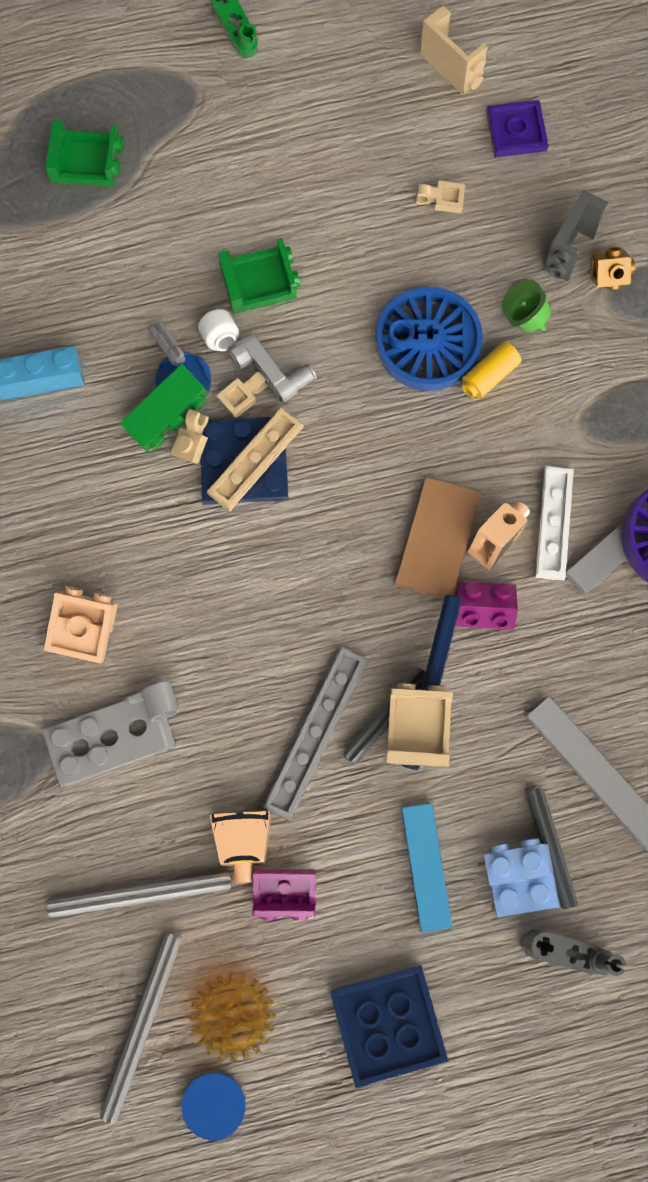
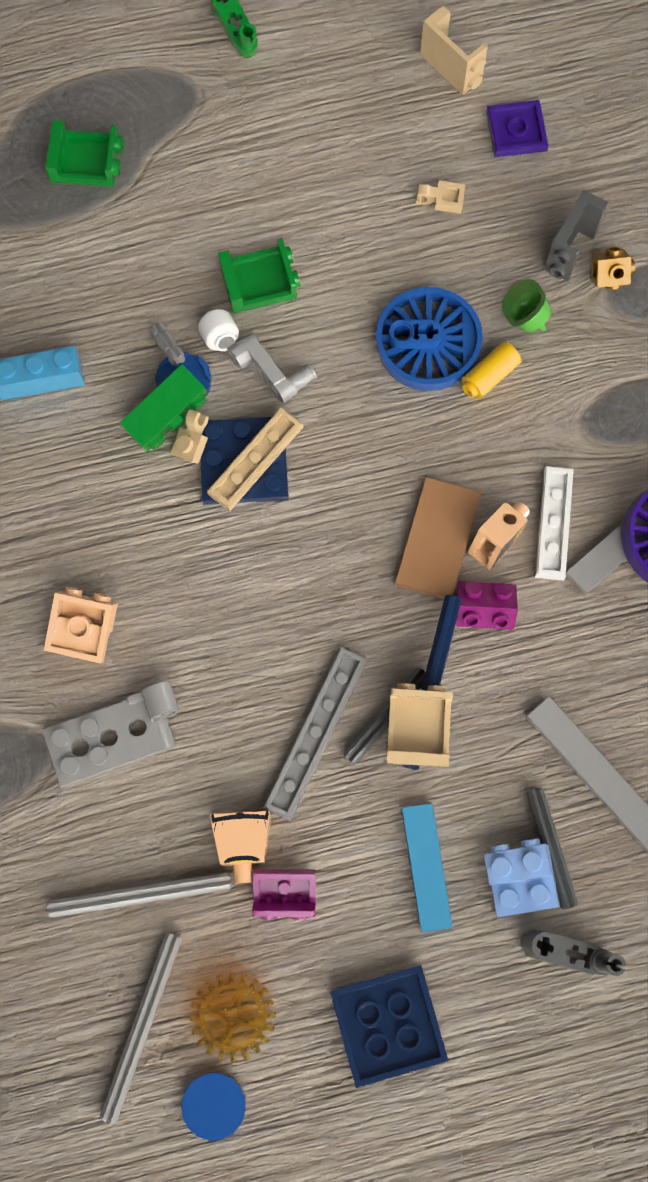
tan plate [216,372,267,419] -> none

